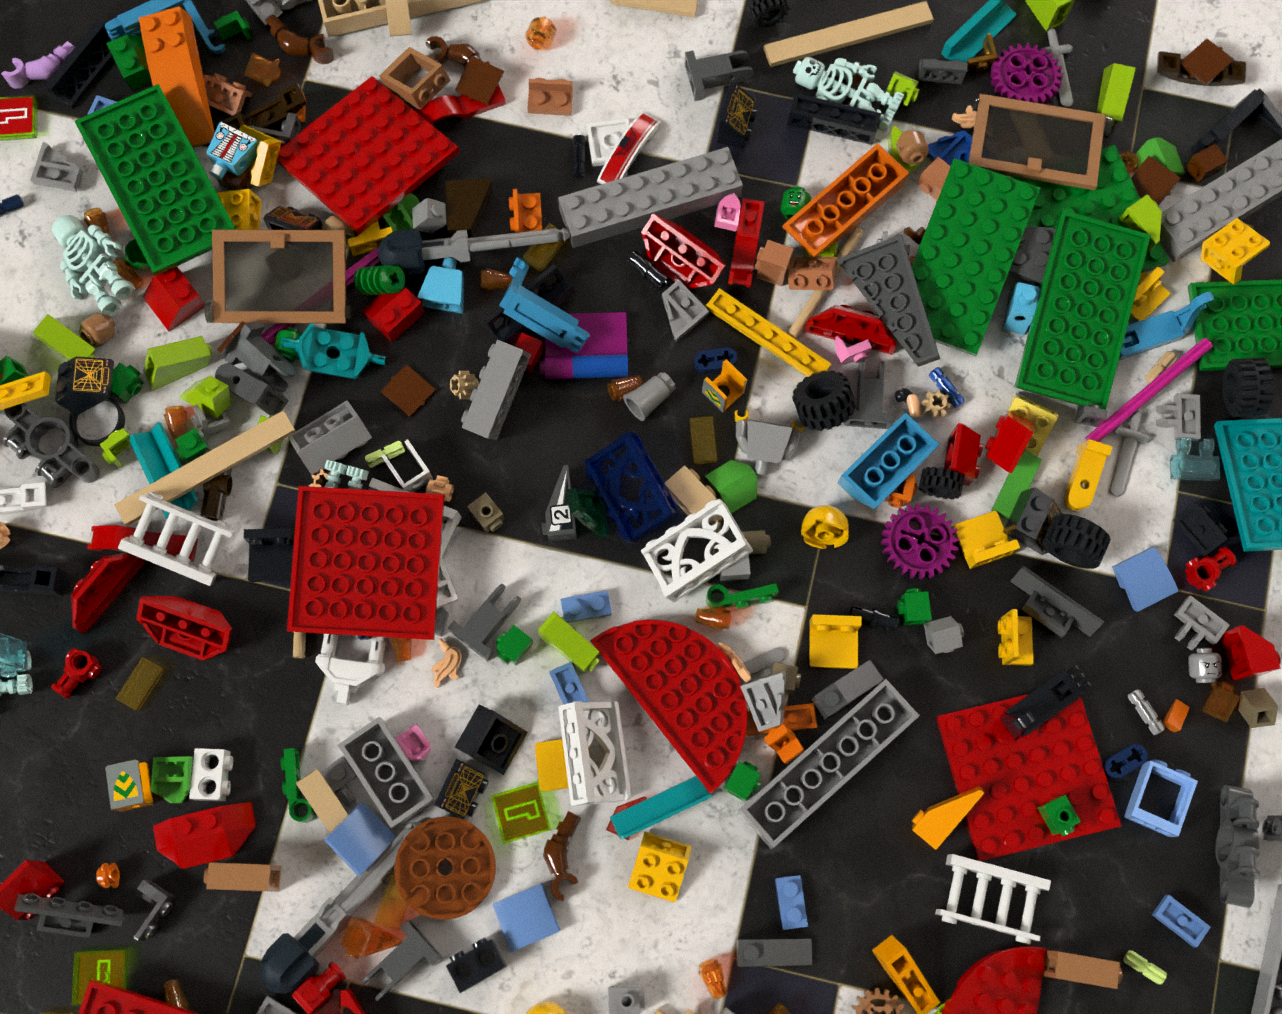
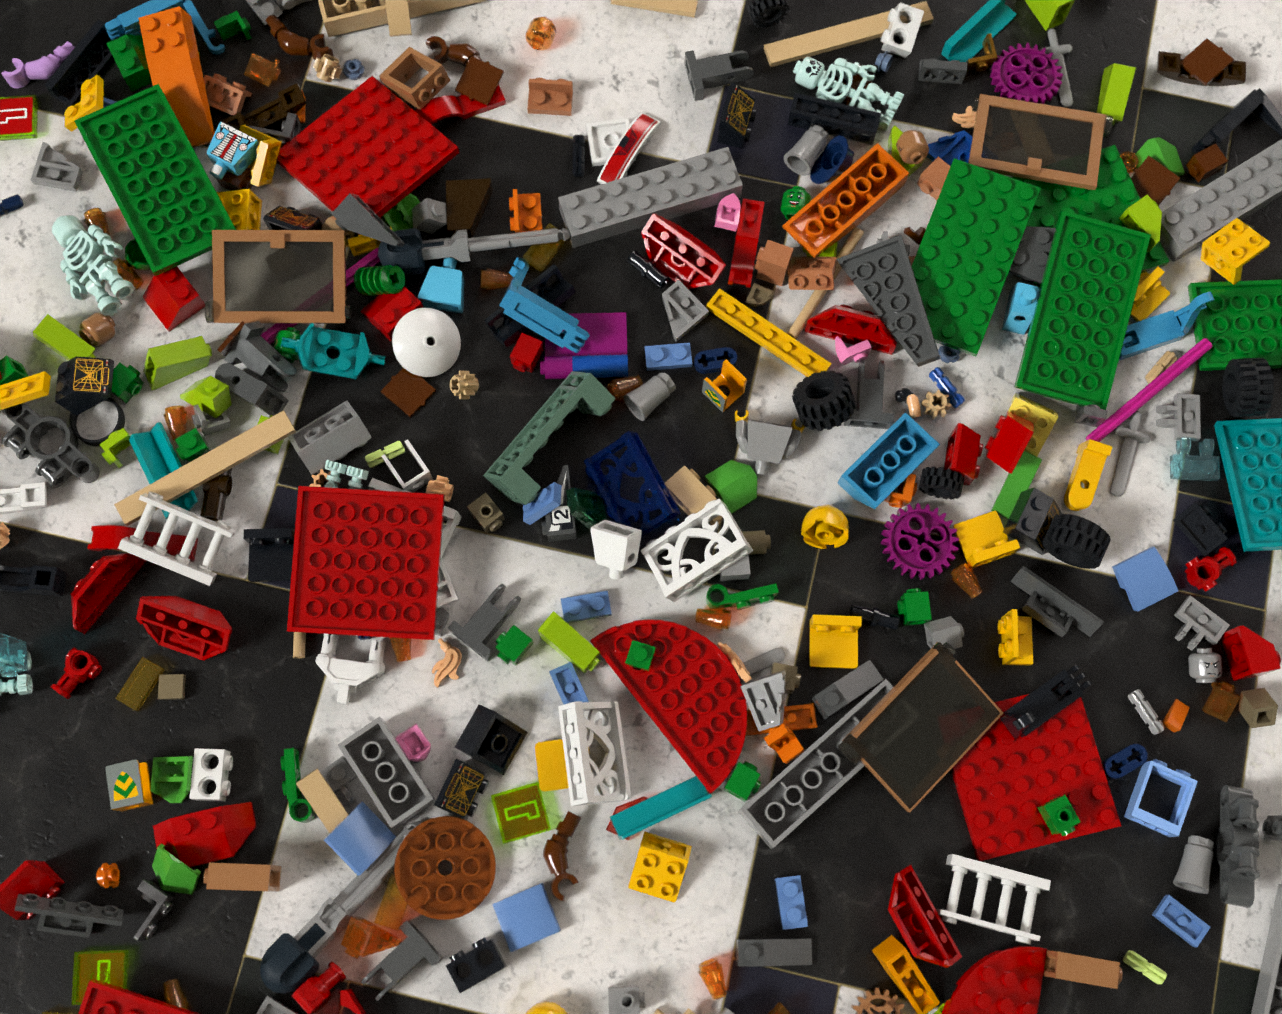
light grey brick [461,340,531,440] -> none
clear yellow tile [689,416,717,464] -> none
lime bracket [886,72,920,106] -> none
light orange slope [912,786,984,850] -> none
none -> yellow plate [64,75,104,132]
none -> bright green slope [152,844,201,894]
none -> dark tan tile [158,674,186,700]
none -> tan gear [313,54,342,82]
none -> dark grey slope [331,193,405,247]
none -> sand blue plate [343,59,365,80]
none -> white dish [392,308,461,377]
none -> sand green plate [483,371,616,505]
none -> medium blue plate [523,482,562,525]
none -> white torso [591,520,642,580]
none -> green plate [625,640,656,671]
none -> medium blue plate [645,343,692,371]
none -> dark tan tile [745,283,775,307]
none -> light grey plant [784,125,829,176]
none -> dark blue piece [810,135,854,184]
none -> clear smoke door [838,642,1003,813]
none -> sand blue plate [875,51,893,72]
none -> white brick [881,3,924,58]
none -> red wedge [888,865,962,968]
none -> sand blue plate [938,345,961,363]
none -> clear orange cone [950,562,983,599]
none -> light grey plant [1173,835,1214,894]

